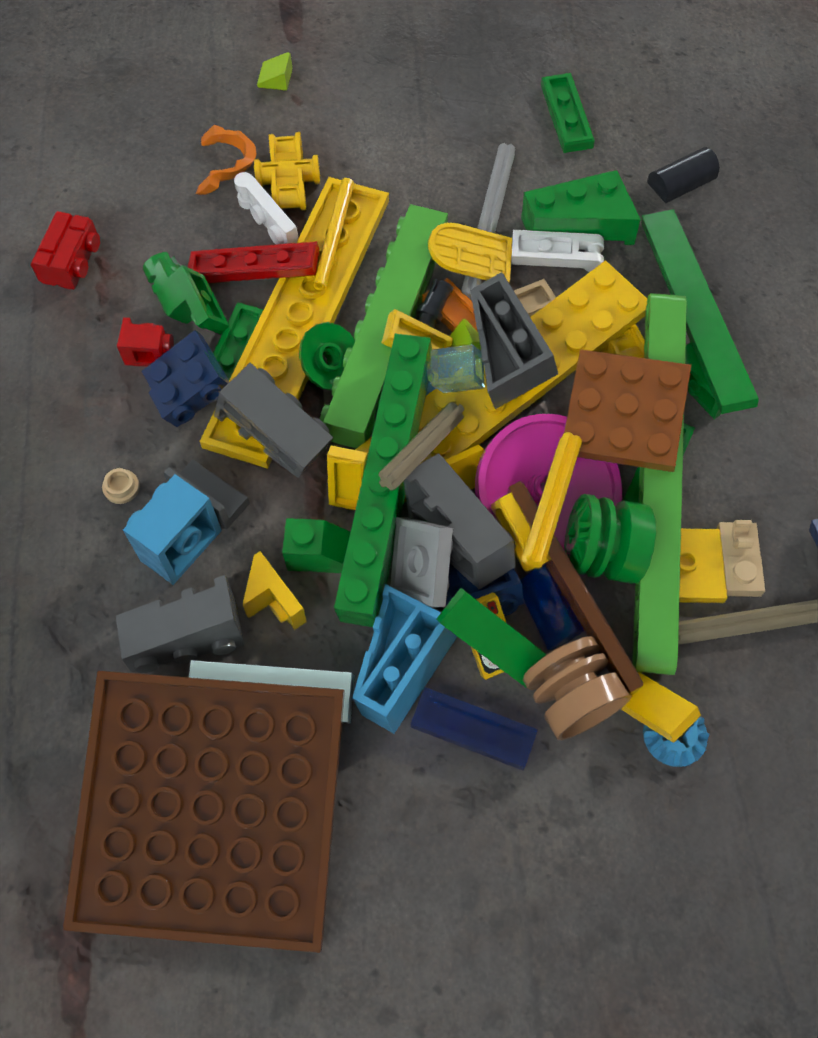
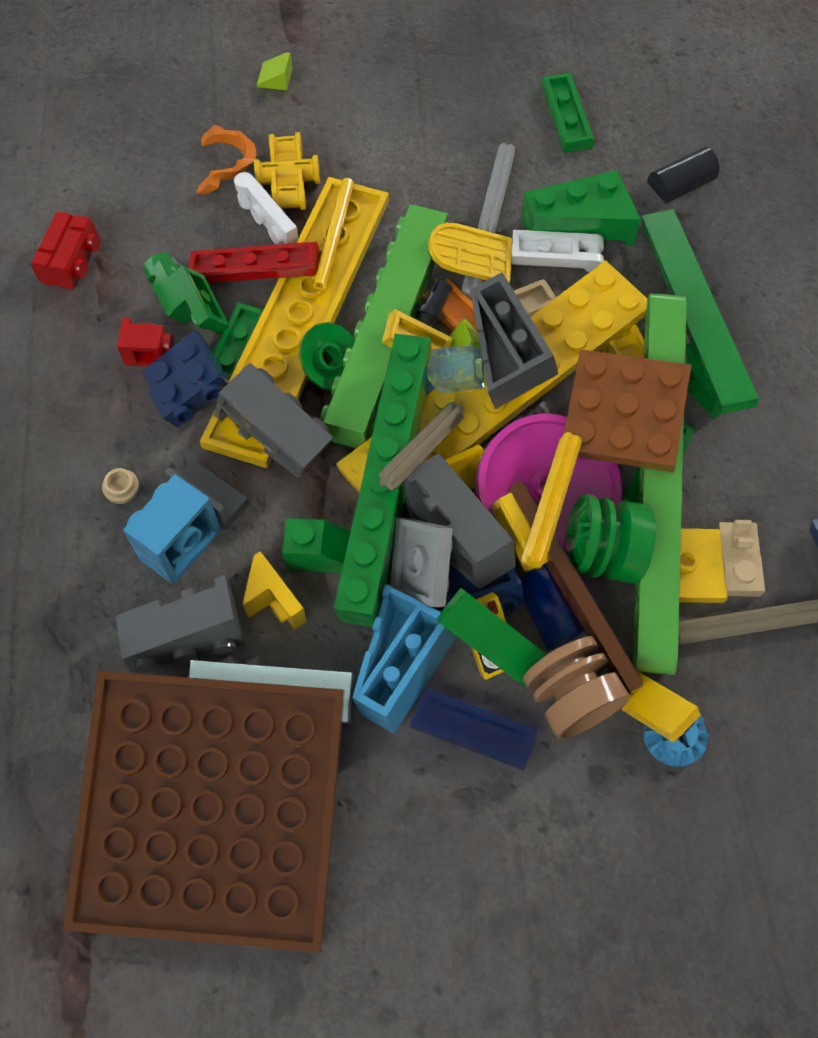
yellow tile [327,446,367,510] -> none

